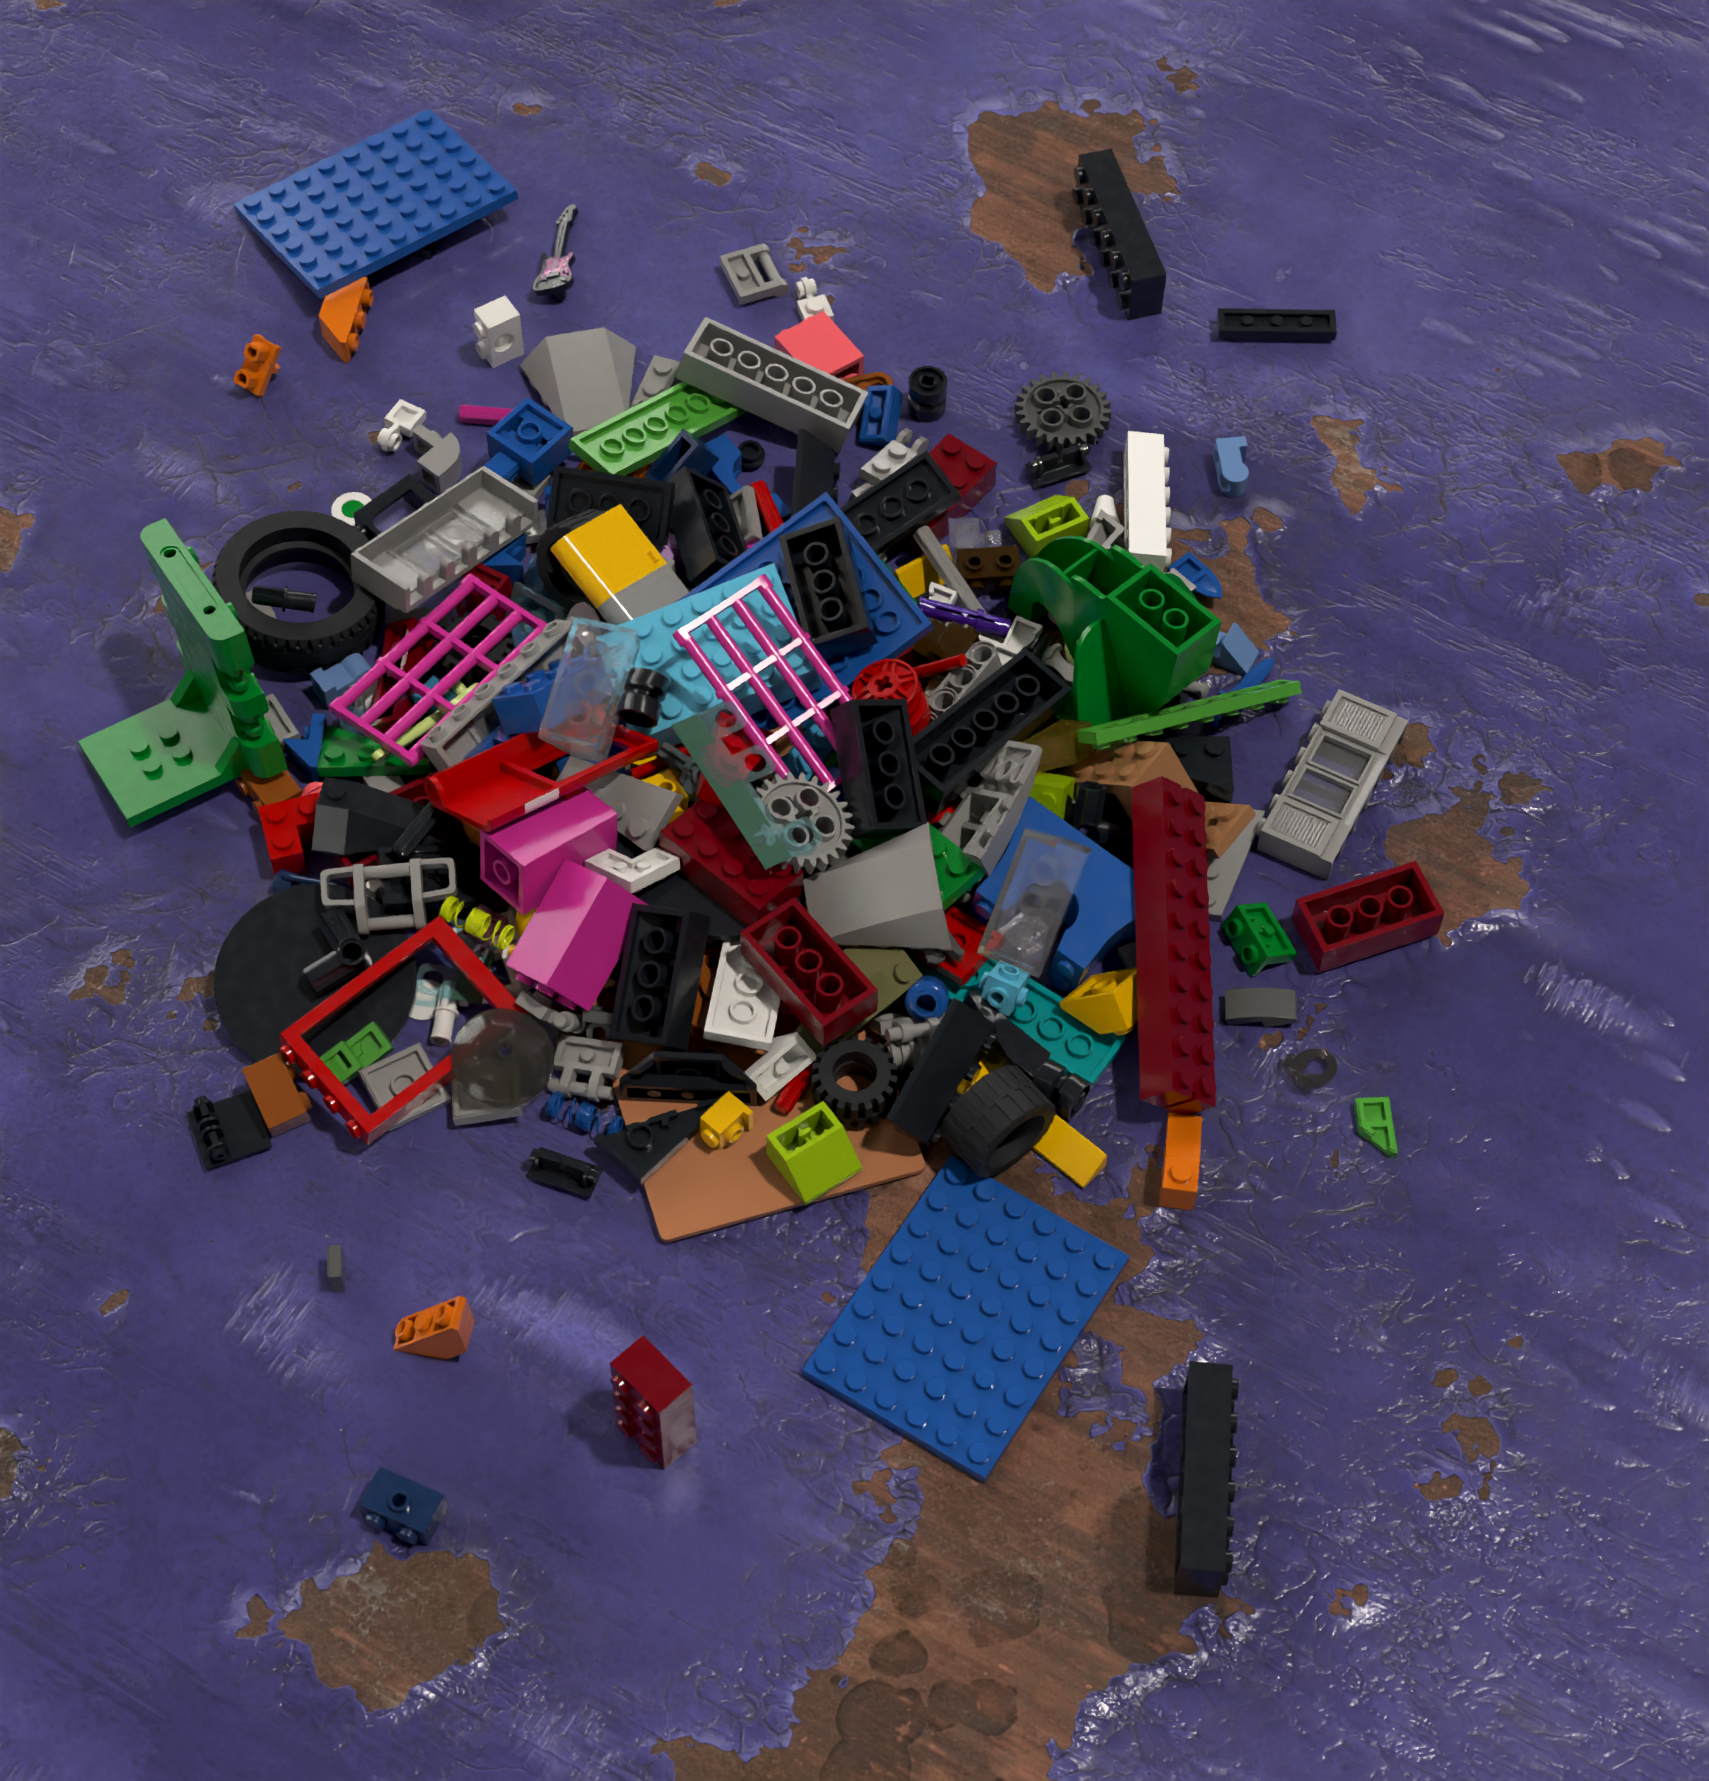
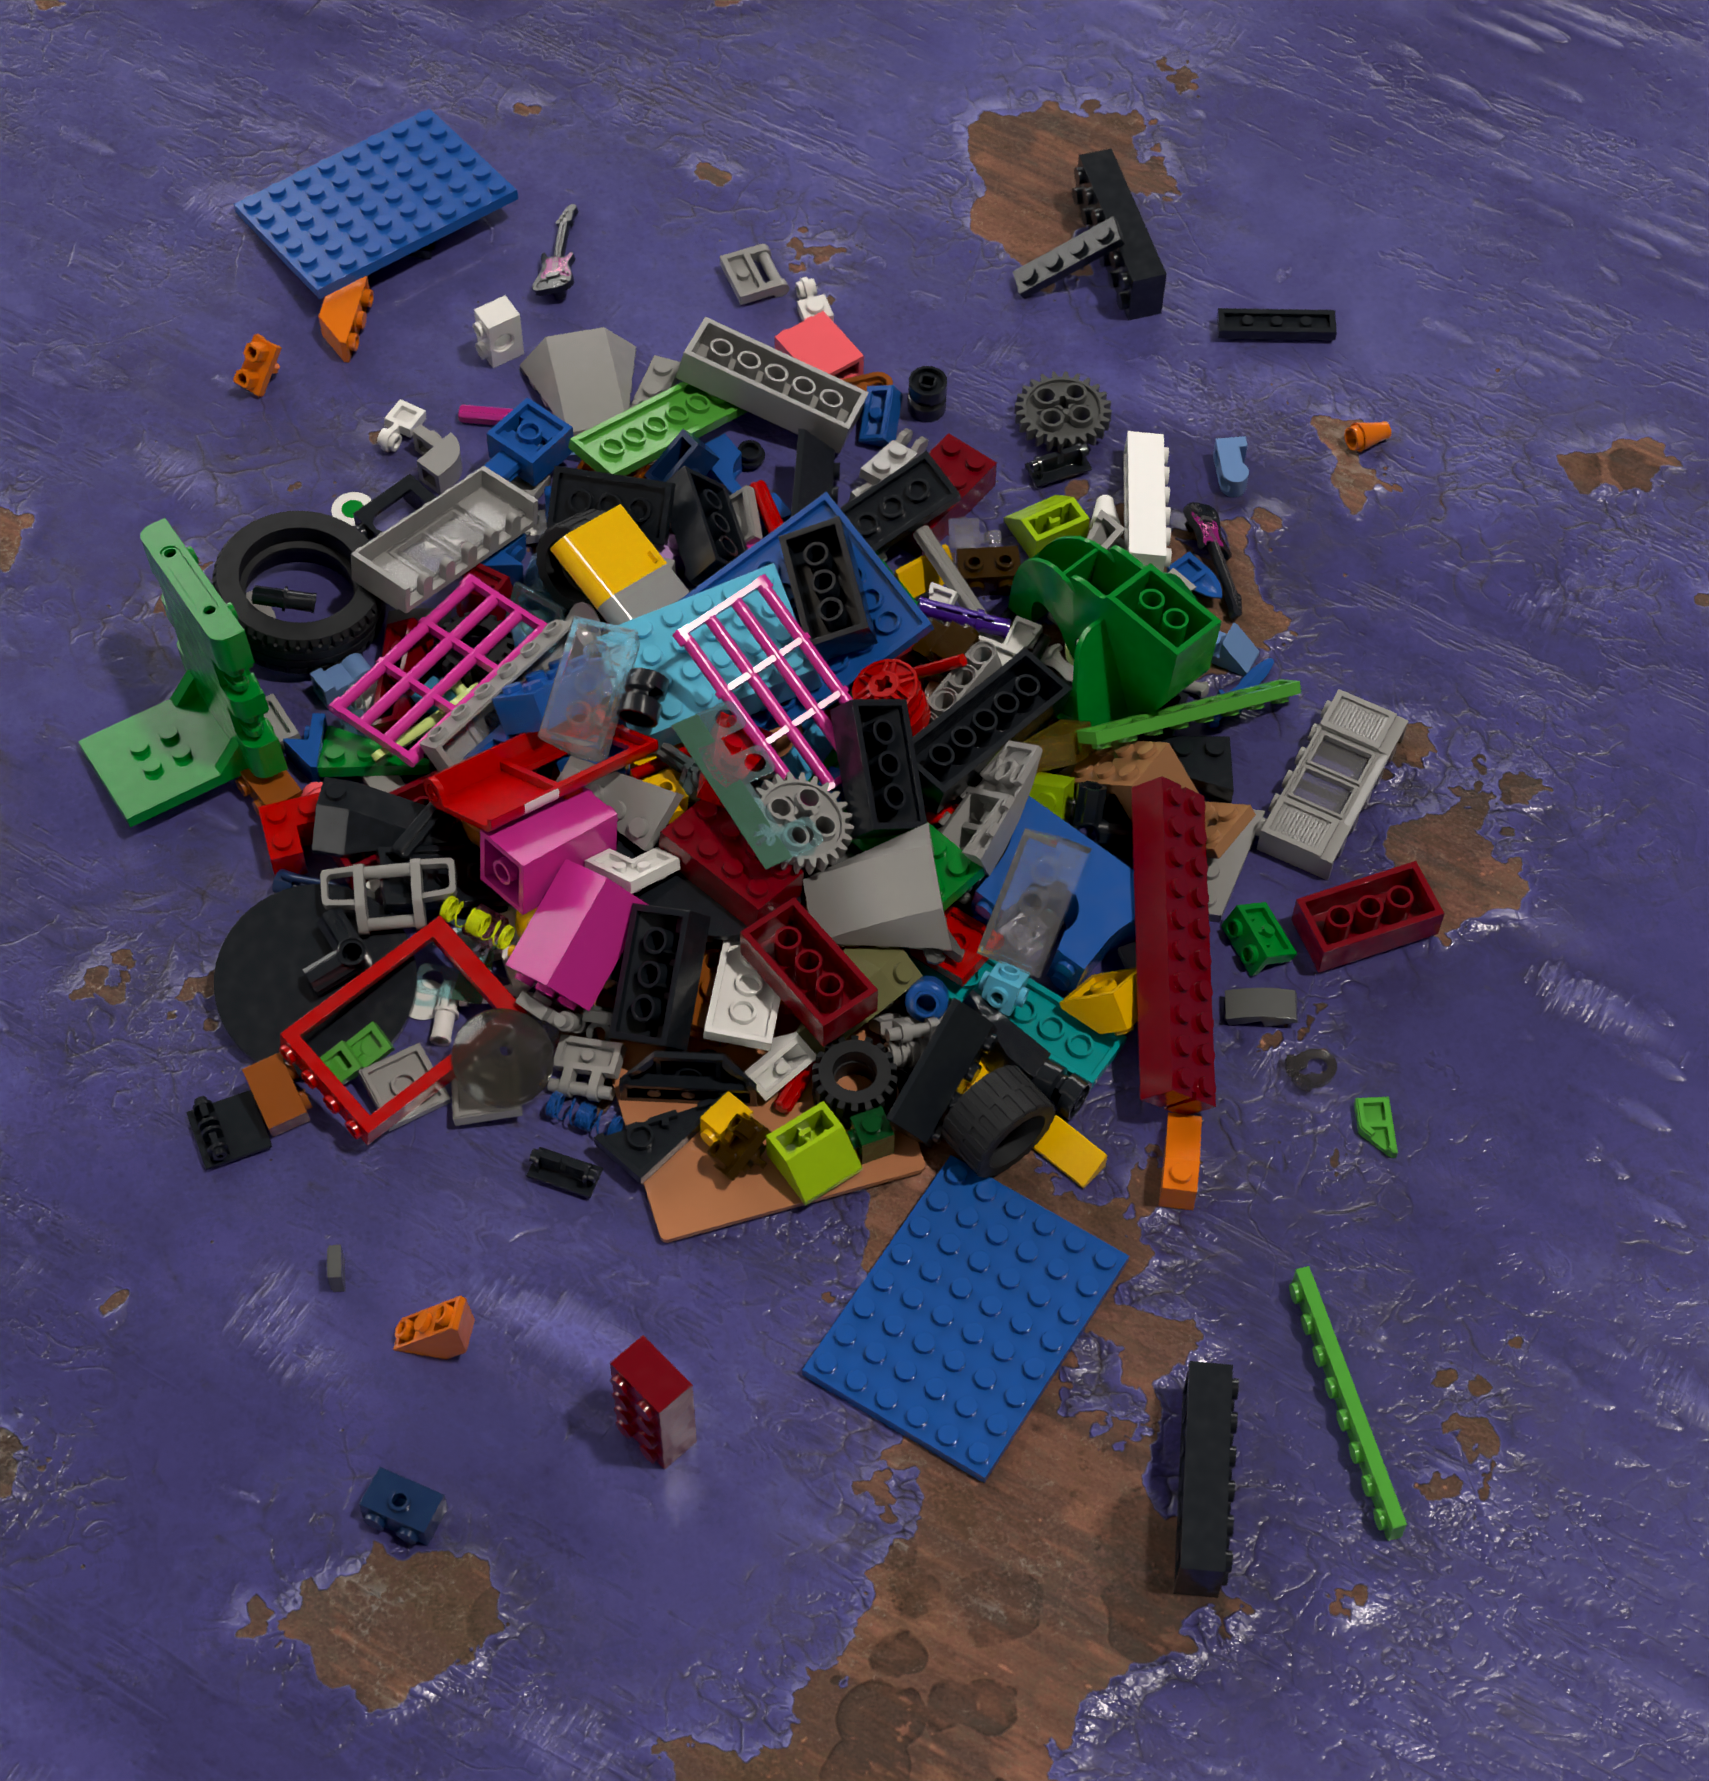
none -> dark brown hips [707,1114,771,1181]
none -> dark green brick [846,1106,895,1164]
none -> plate [1013,216,1125,299]
none -> black piece [1183,502,1242,620]
none -> bright green plate [1289,1266,1407,1541]
none -> orange cone [1344,421,1391,452]

